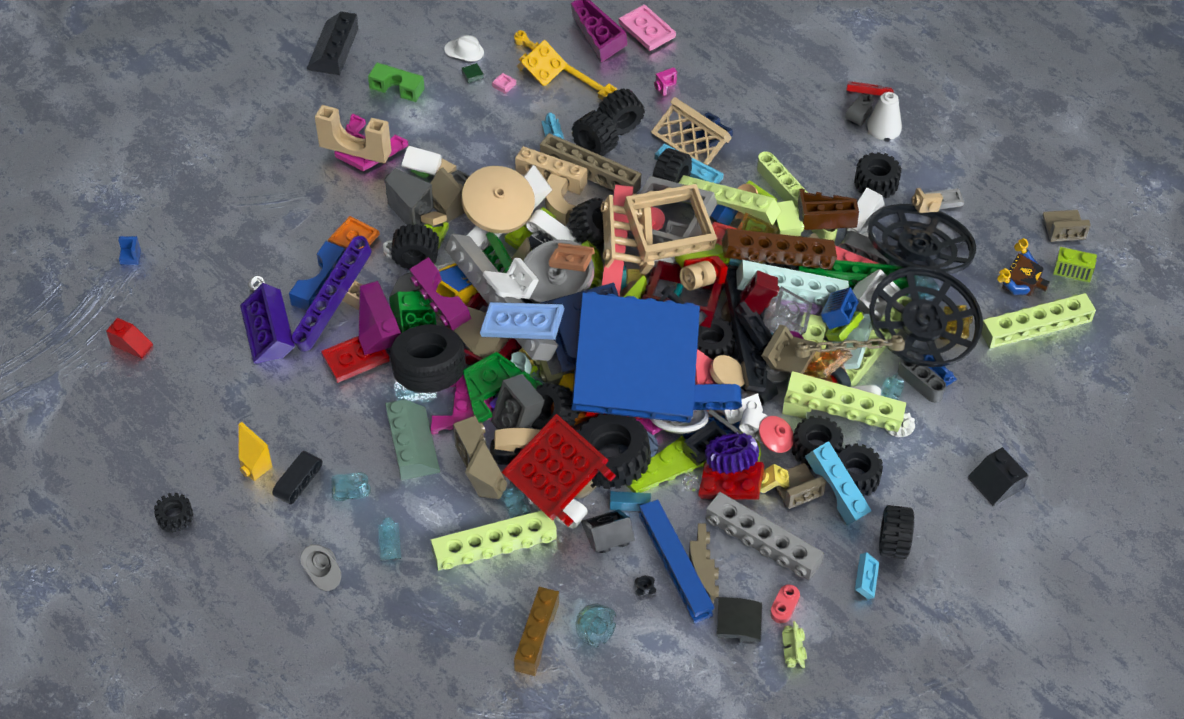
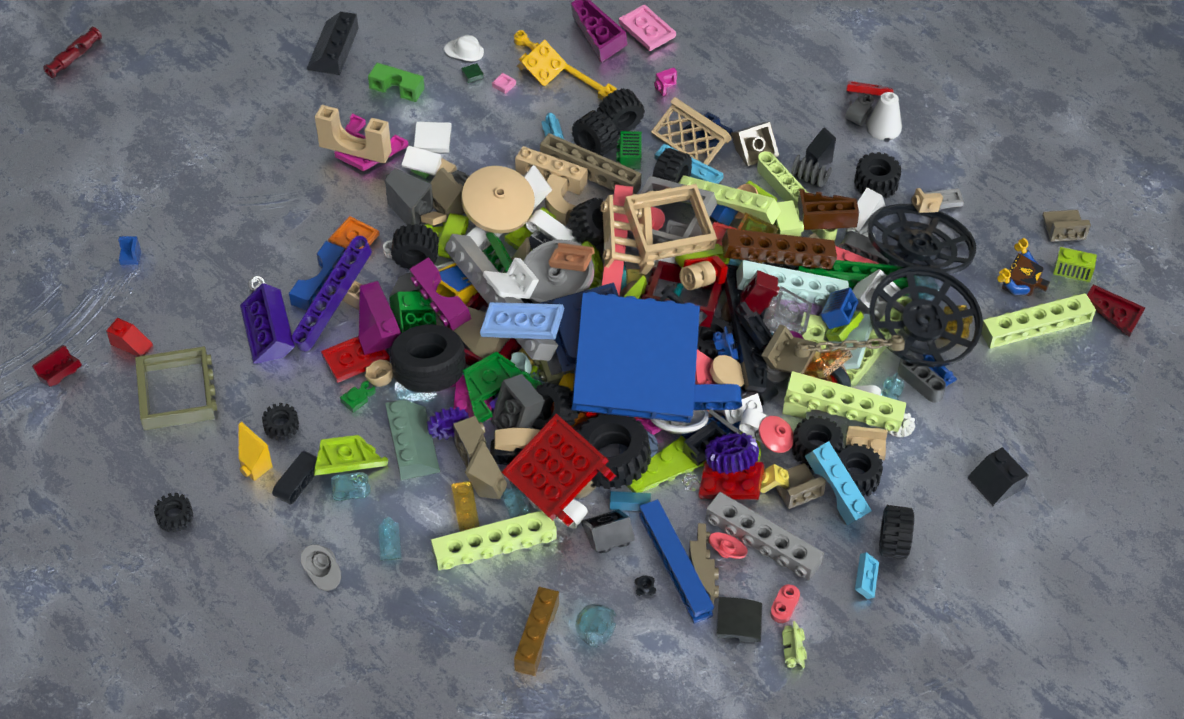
none -> dark red bracket [32,345,82,387]
none -> dark red piece [43,26,102,78]
none -> olive window [135,346,217,431]
none -> black tyre [262,403,299,441]
none -> lime wing [314,435,389,476]
none -> green plate [340,381,376,413]
none -> tan hair [365,359,394,387]
none -> white tile [414,122,452,153]
none -> dark purple gear [427,407,469,440]
none -> lime beam [438,213,469,259]
none -> clear yellow plate [451,481,480,532]
none -> green brick [616,131,642,170]
none -> coral dish [709,532,748,559]
none -> blue hinge [713,326,739,361]
none -> dark tan slope [731,122,779,166]
none -> dark grey piece [791,155,832,187]
none -> black slope [805,128,836,168]
none -> tan bracket [845,426,887,460]
none -> dark red wing [1087,284,1145,337]

